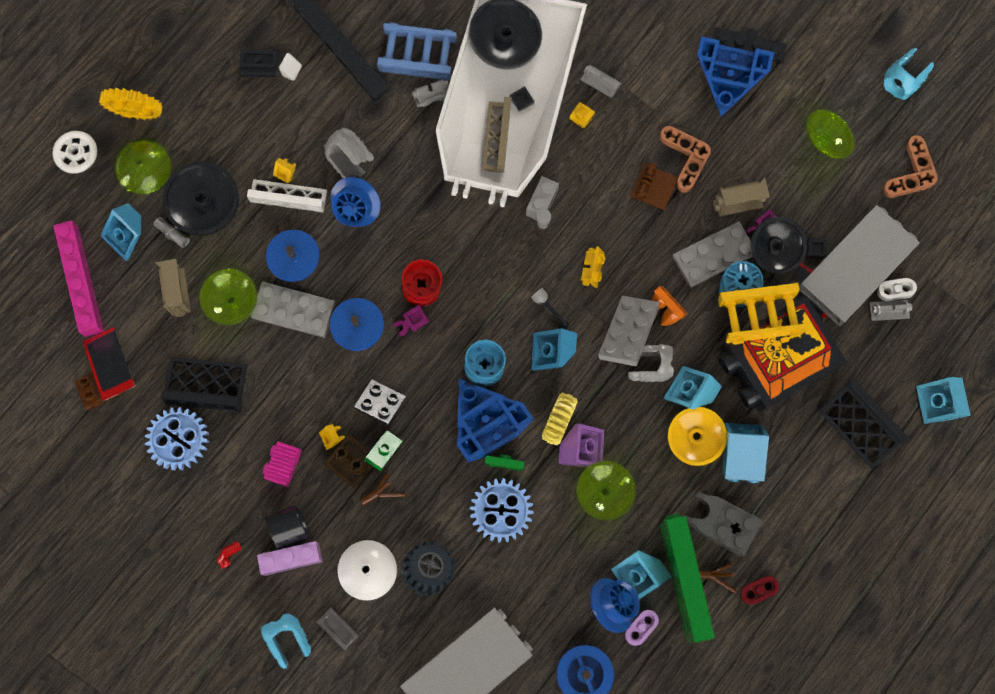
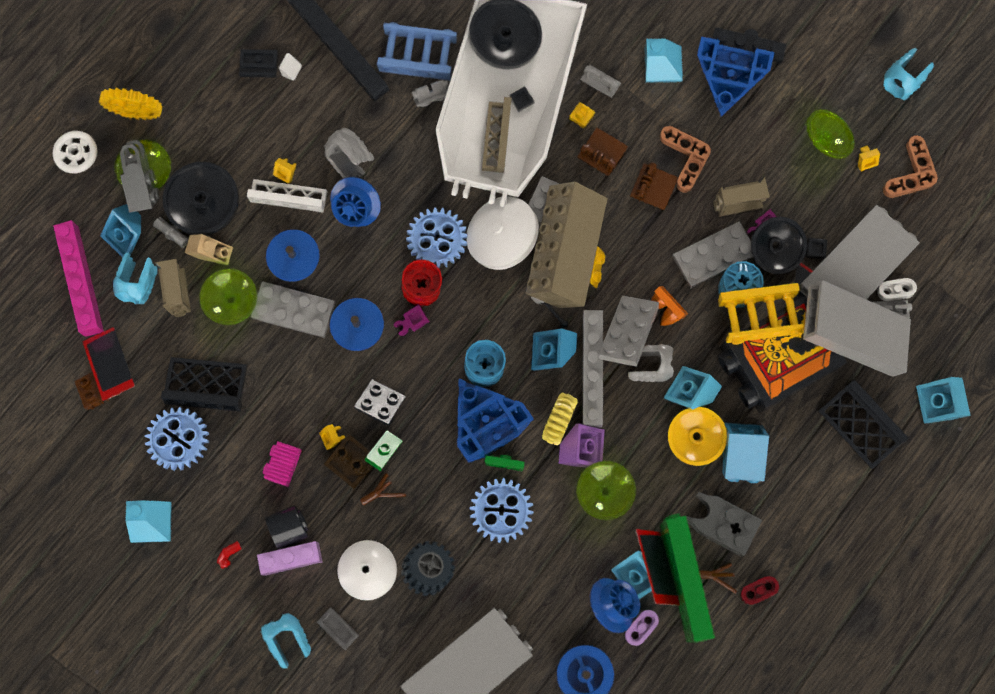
none -> medium azure piece [113,252,158,304]
none -> dark grey brick [120,139,159,212]
none -> medium azure slope [126,501,171,543]
none -> tan slope [185,234,233,265]
none -> light blue gear [406,207,467,269]
none -> white dish [467,196,539,270]
none -> dark tan brick [525,182,607,308]
none -> reddish brown hinge [577,128,628,176]
none -> light grey brick [582,310,603,428]
none -> black sticker [636,529,680,606]
none -> medium azure slope [644,39,683,82]
none -> light grey brick [803,280,911,377]
none -> yellow tile [858,146,880,171]

